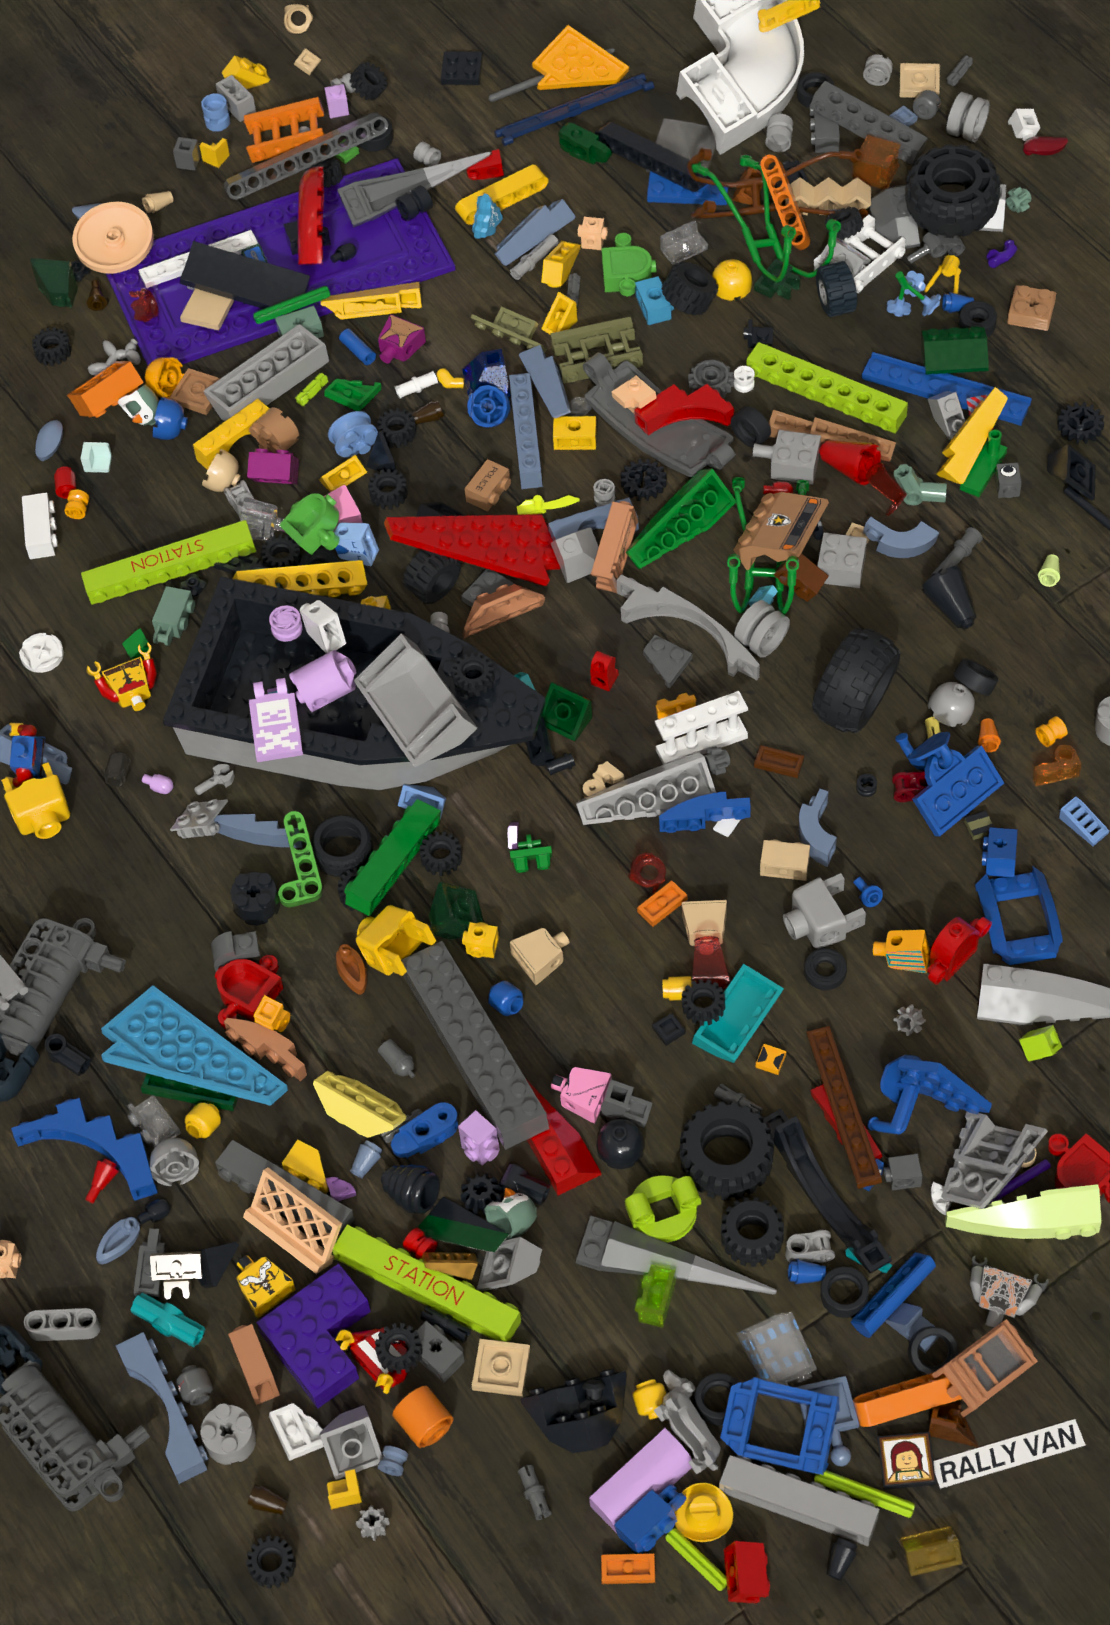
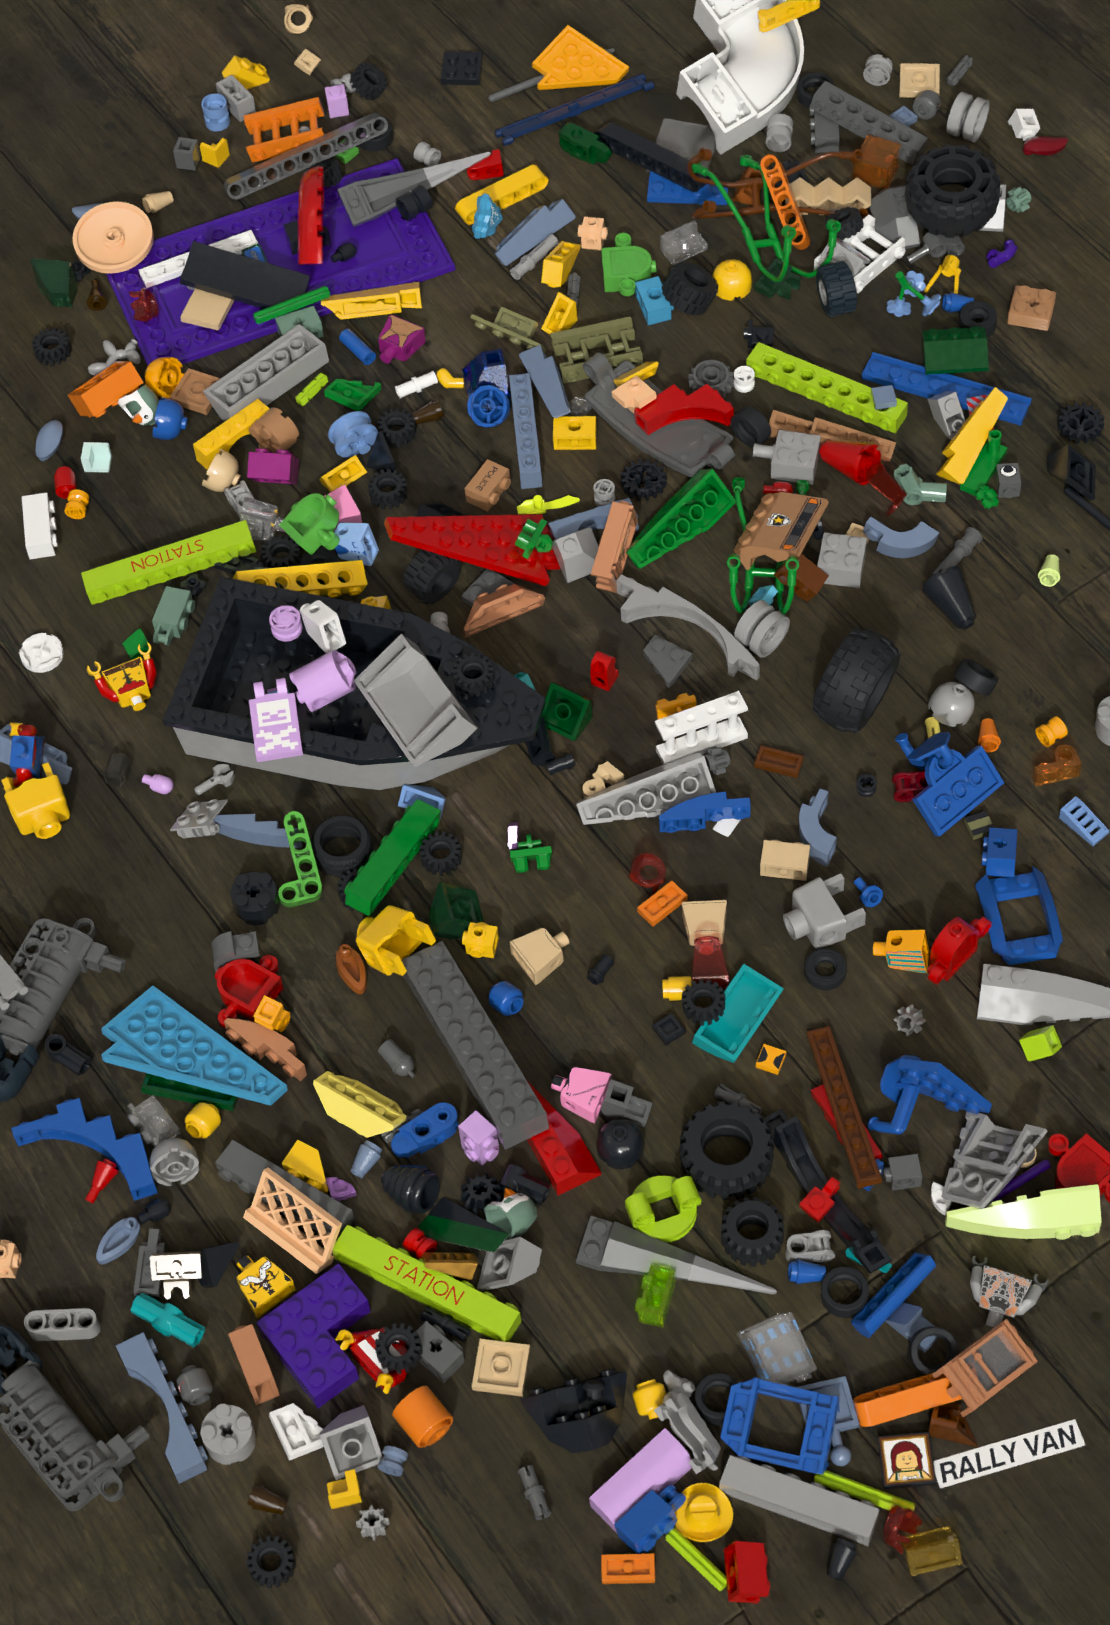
none -> green hips [515,519,553,559]
none -> black pin [587,955,615,985]
none -> yellow slope [613,361,658,387]
none -> red plate [799,1177,840,1222]
none -> sand blue tile [871,385,897,410]
none -> clear red piece [883,1505,922,1554]
none -> green plant [975,485,999,509]

